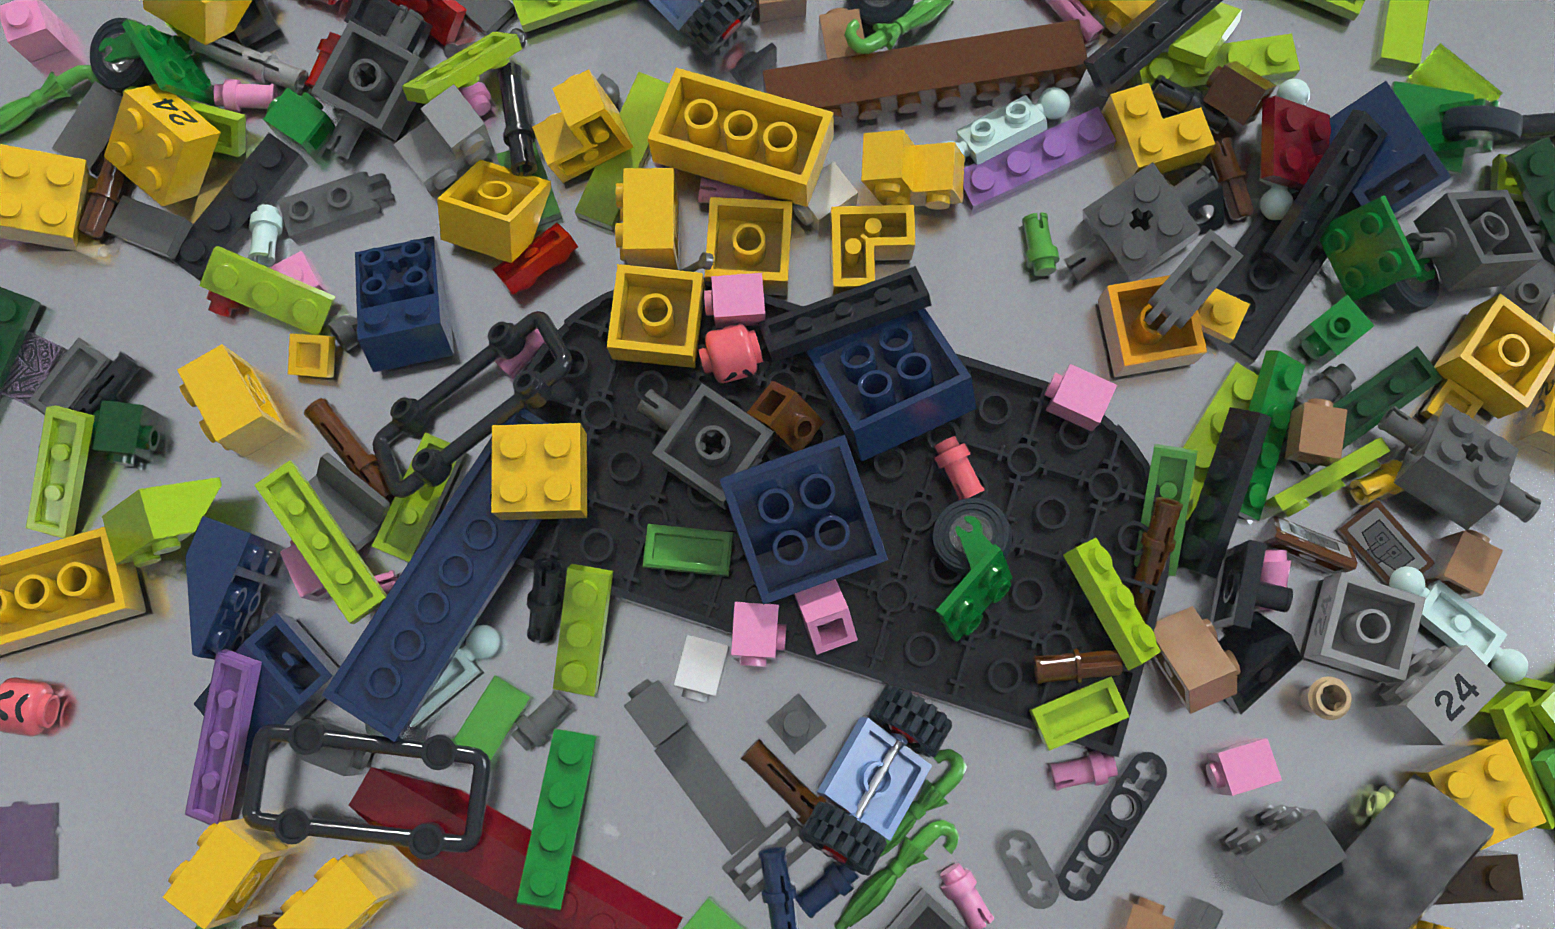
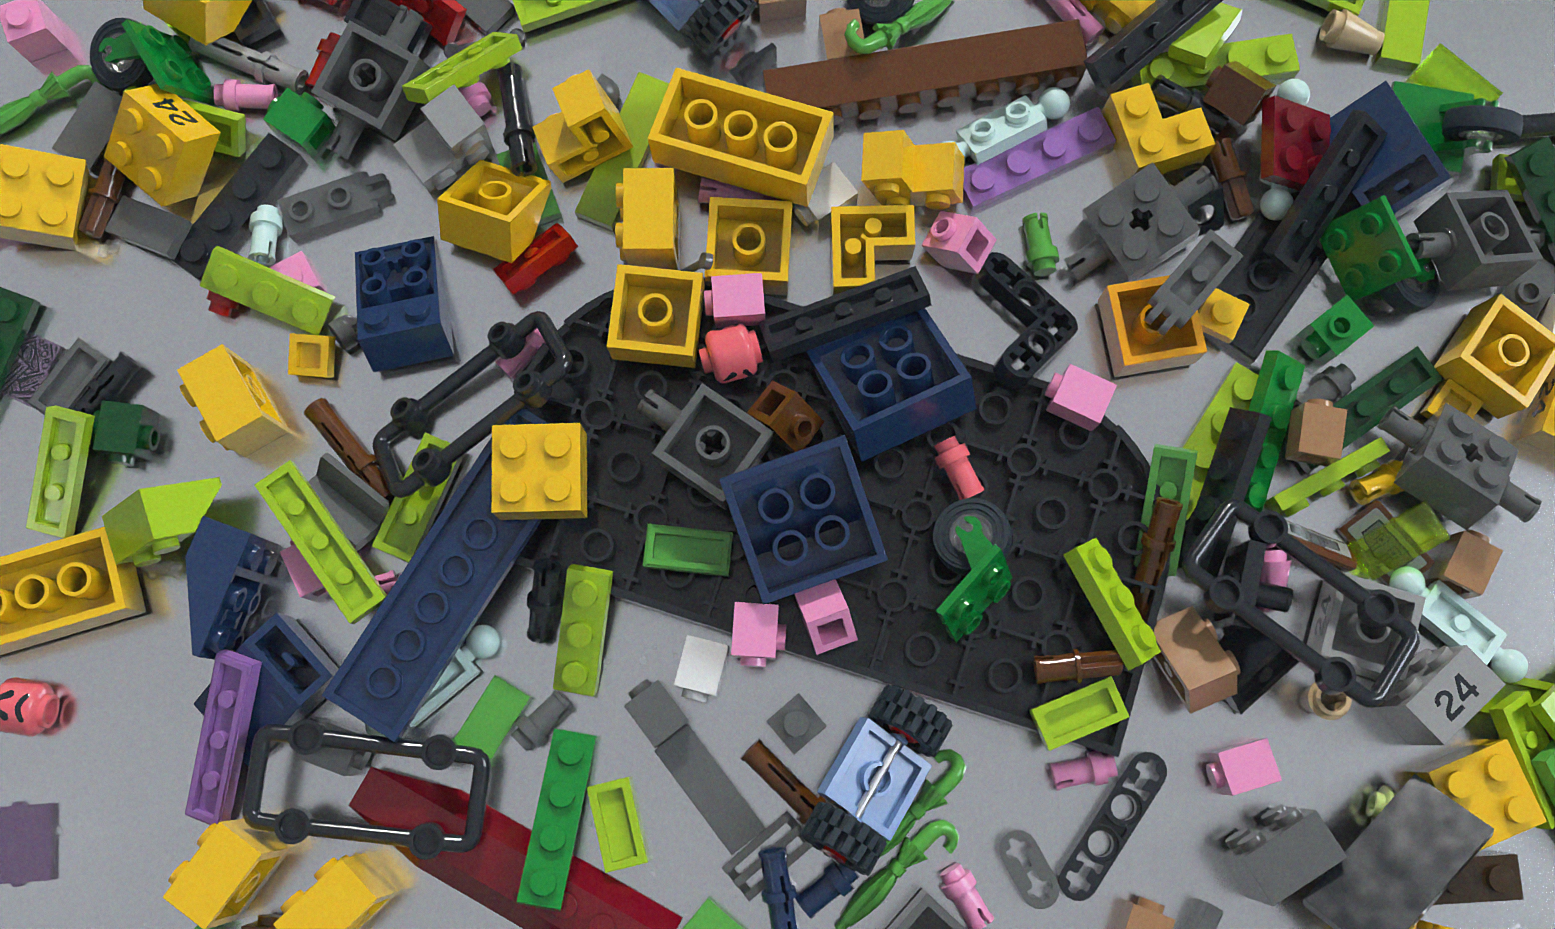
none -> lime tile [586,777,649,873]
none -> bright pink brick [922,211,997,274]
none -> black beam [975,252,1078,389]
none -> black bar [1182,499,1420,708]
none -> tan cone [1319,9,1385,55]
none -> clear neon green tile [1349,500,1450,581]

